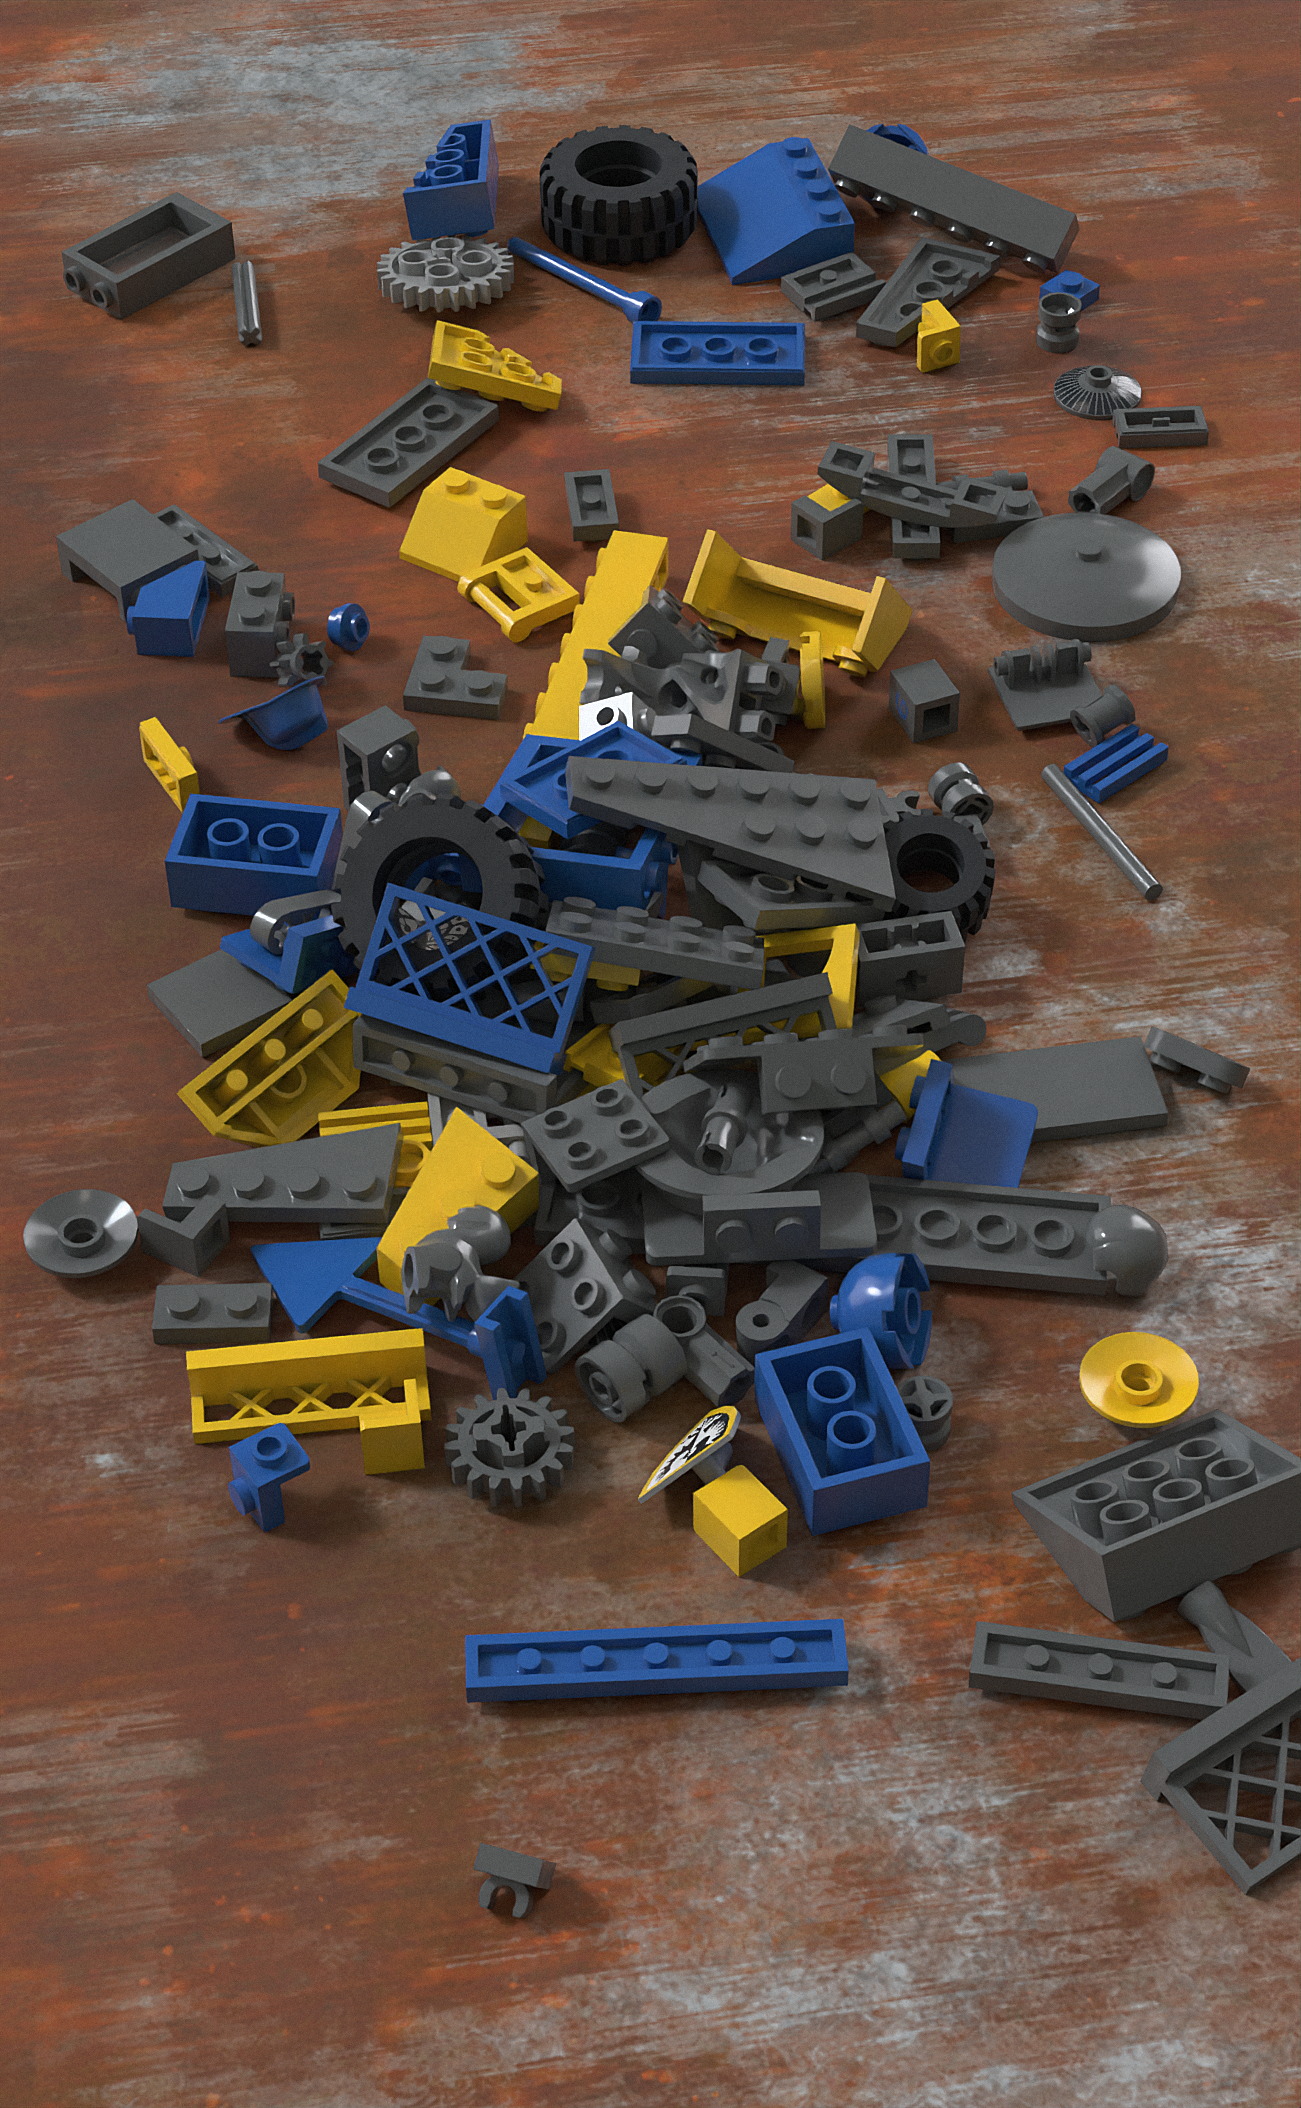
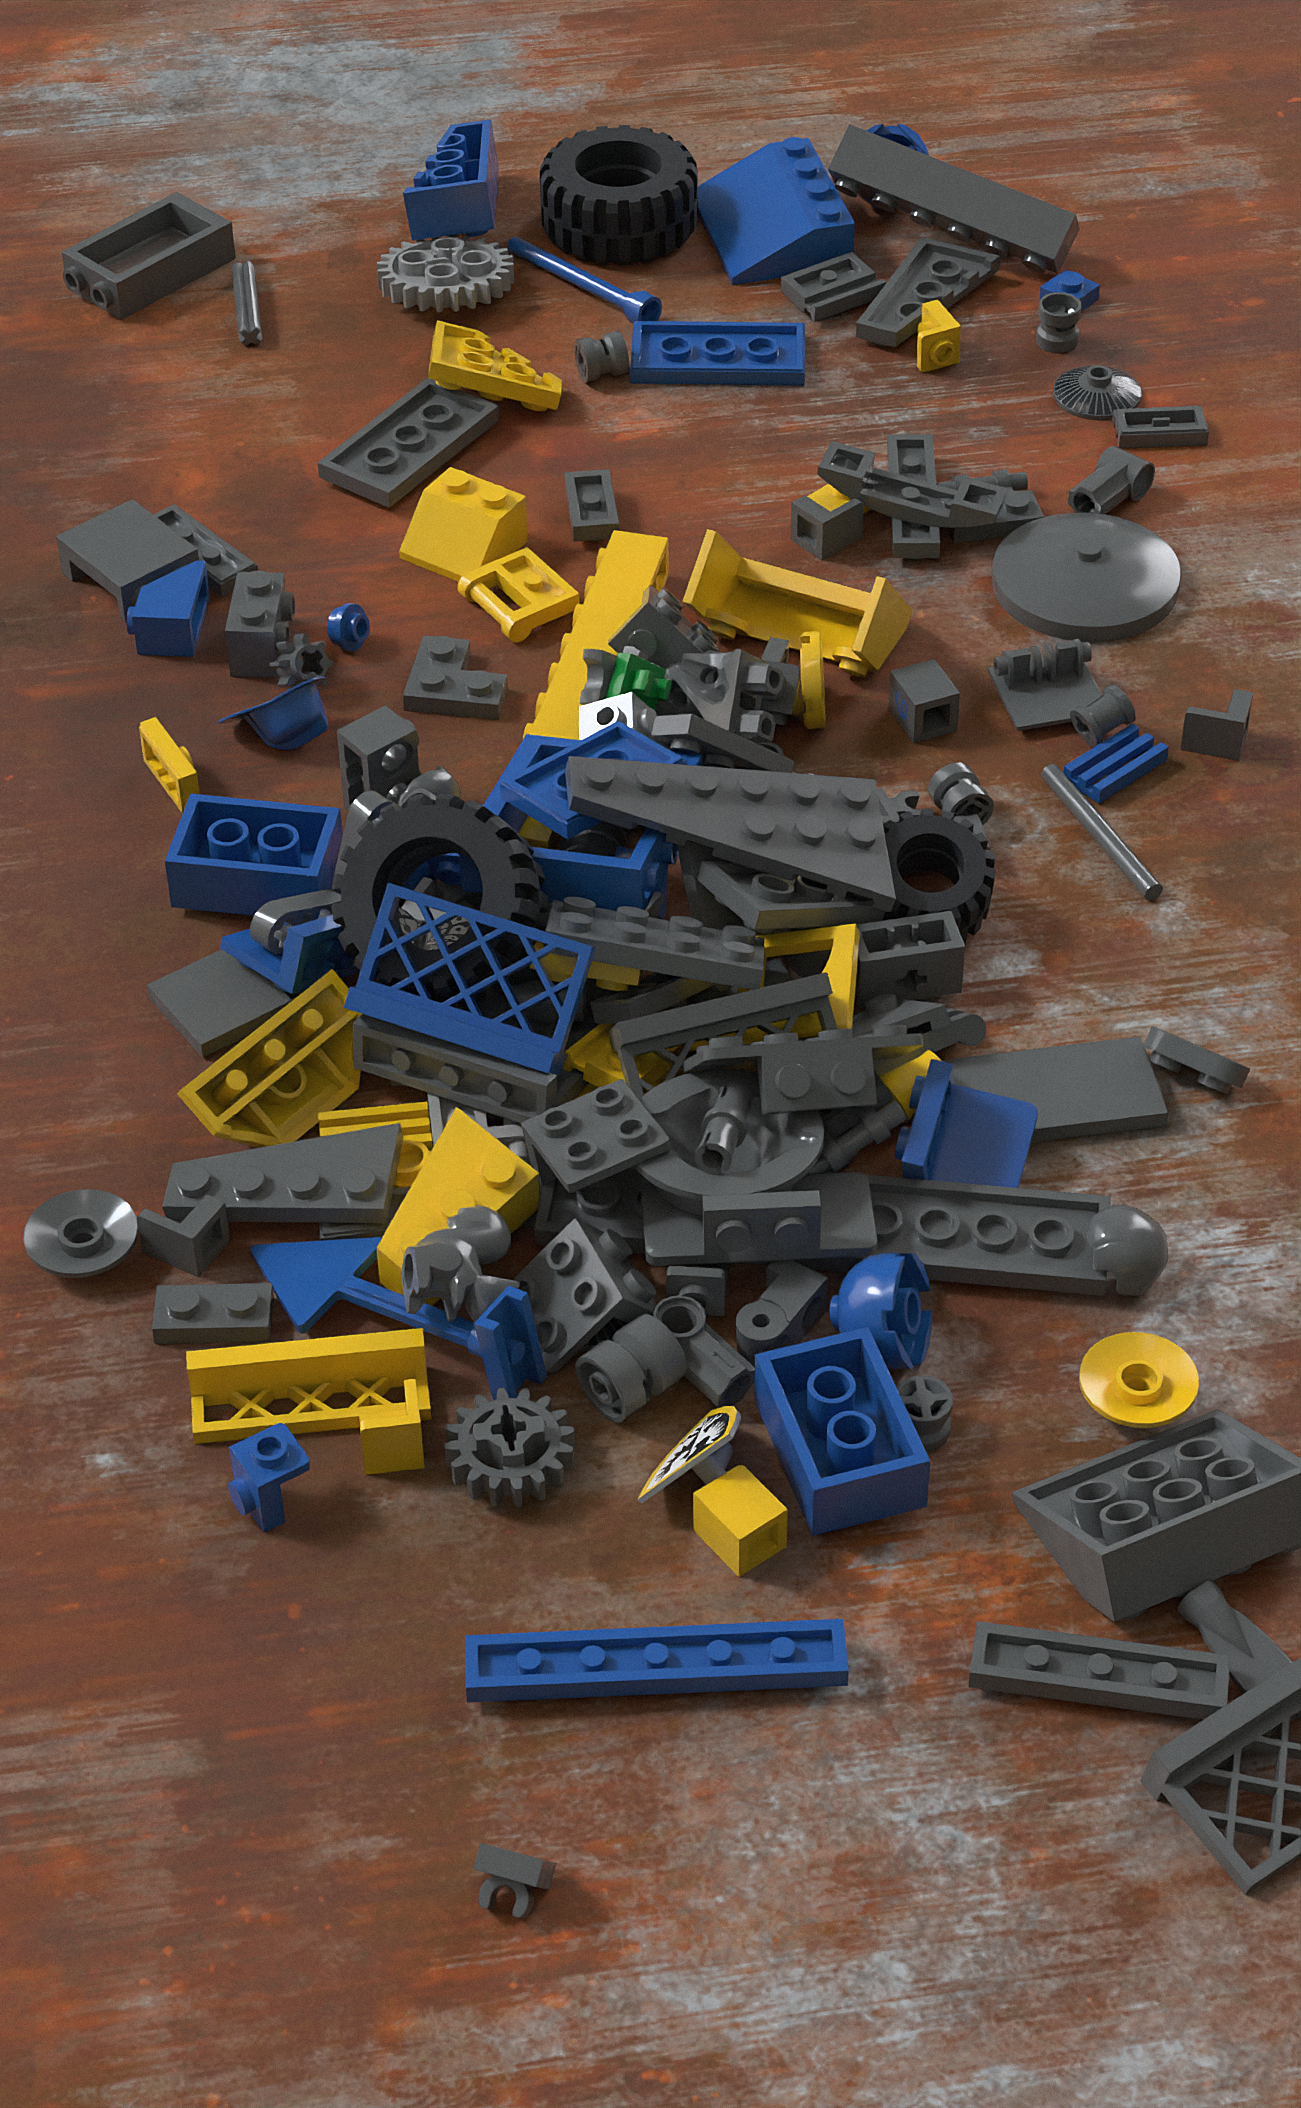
none -> dark grey wheel [574,331,629,383]
none -> green tile [605,653,672,711]
none -> dark grey panel [1181,689,1254,761]

